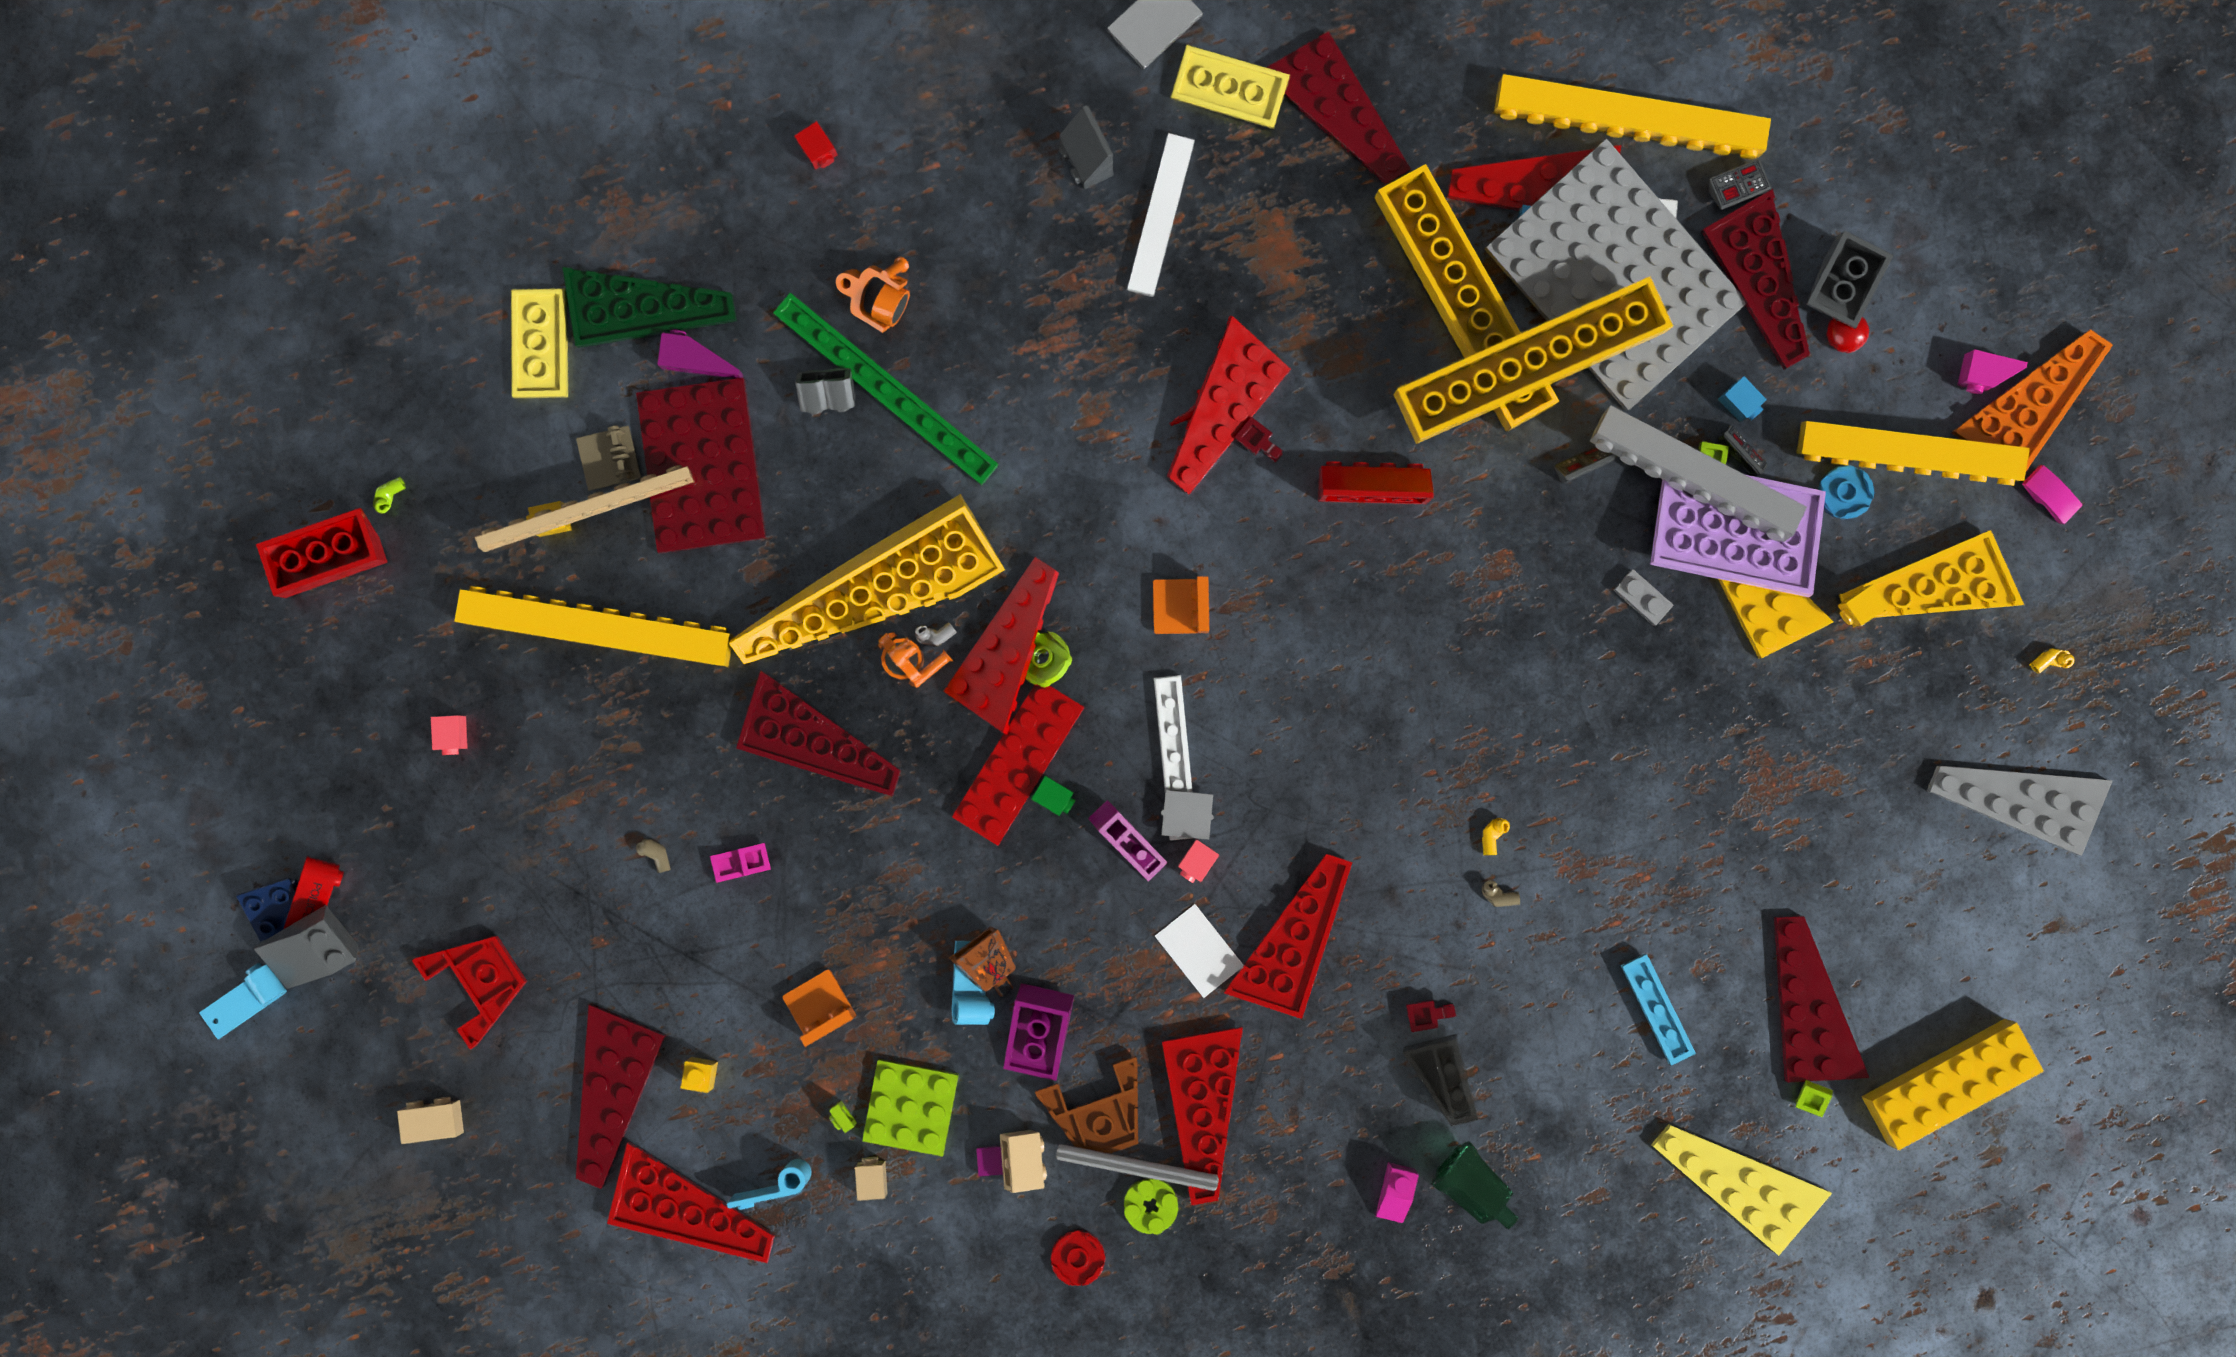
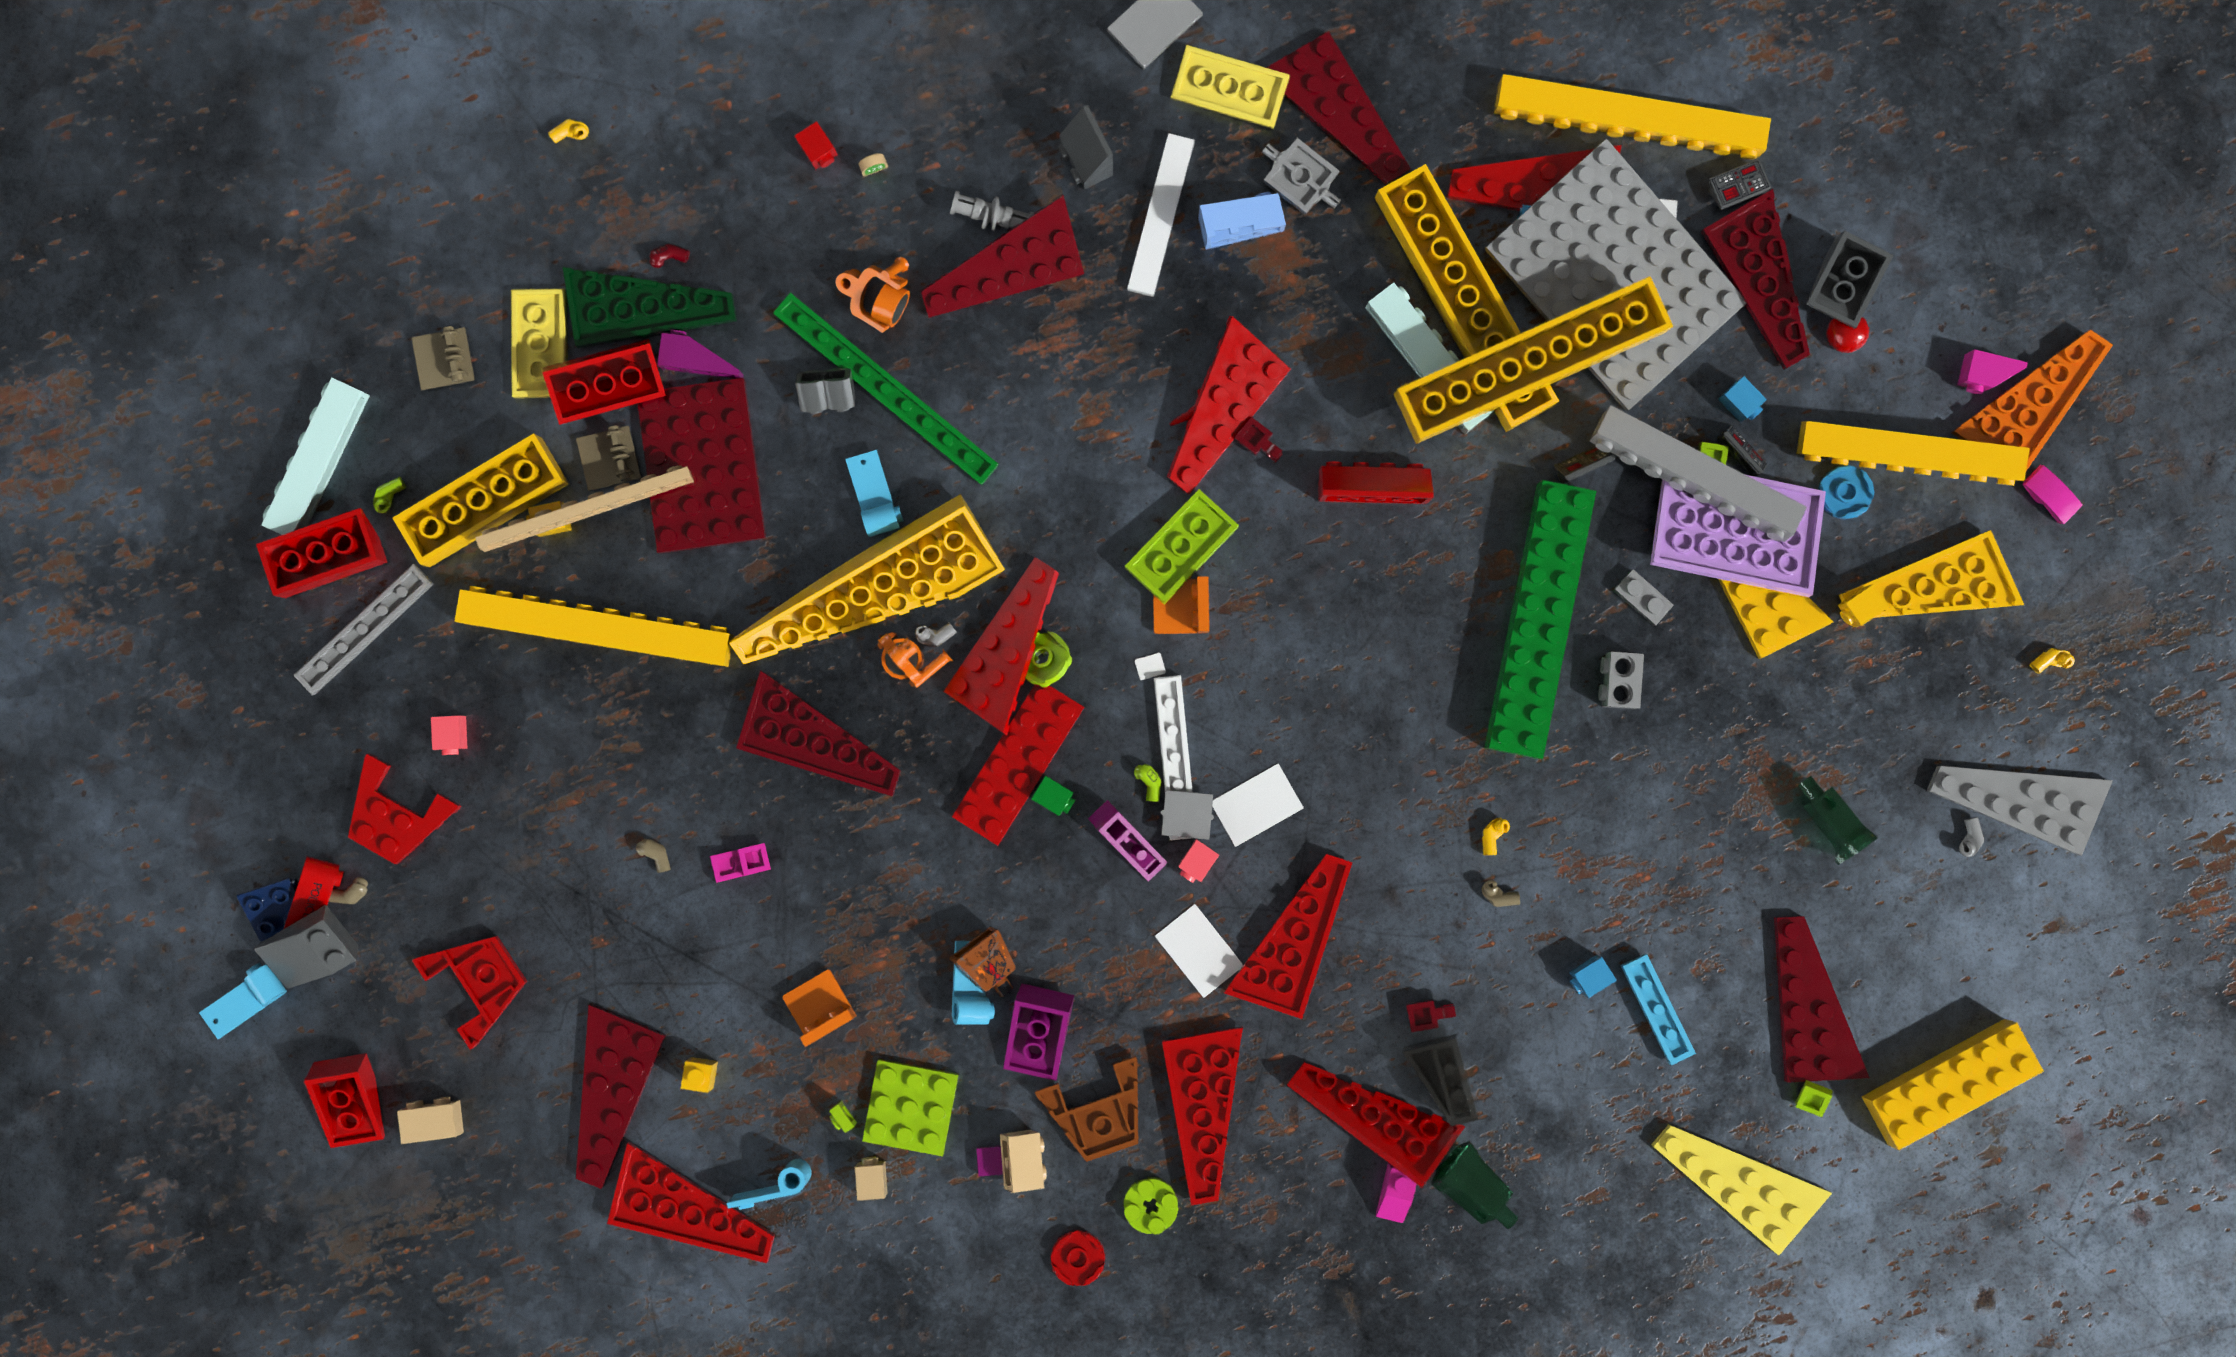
light grey axle [1056,1144,1219,1191] -> none
none -> light aqua brick [261,377,370,535]
none -> light grey tile [294,564,434,695]
none -> red slope [304,1053,385,1148]
none -> dark tan arm [329,877,368,904]
none -> red wing [348,754,461,864]
none -> yellow brick [393,433,569,567]
none -> dark tan hinge [412,326,475,390]
none -> red slope [542,339,666,425]
none -> yellow arm [548,119,589,144]
none -> dark red arm [649,244,690,268]
none -> medium azure door [845,450,904,537]
none -> tan tile [859,153,888,177]
none -> dark red wing [921,194,1084,318]
none -> light grey piece [950,190,1034,231]
none -> lime plate [1125,489,1239,605]
none -> lime arm [1134,764,1161,802]
none -> white sticker [1135,653,1166,680]
none -> light blue wedge [1198,192,1286,249]
none -> white sticker [1212,764,1303,847]
none -> light grey plate [1262,138,1341,215]
none -> red wing [1287,1062,1466,1188]
none -> light aqua brick [1365,283,1494,435]
none -> green brick [1484,480,1596,759]
none -> dark azure brick [1569,955,1617,998]
none -> light grey brick [1598,651,1644,709]
none -> clear green piece [1798,776,1878,865]
none -> light grey arm [1959,817,1984,857]

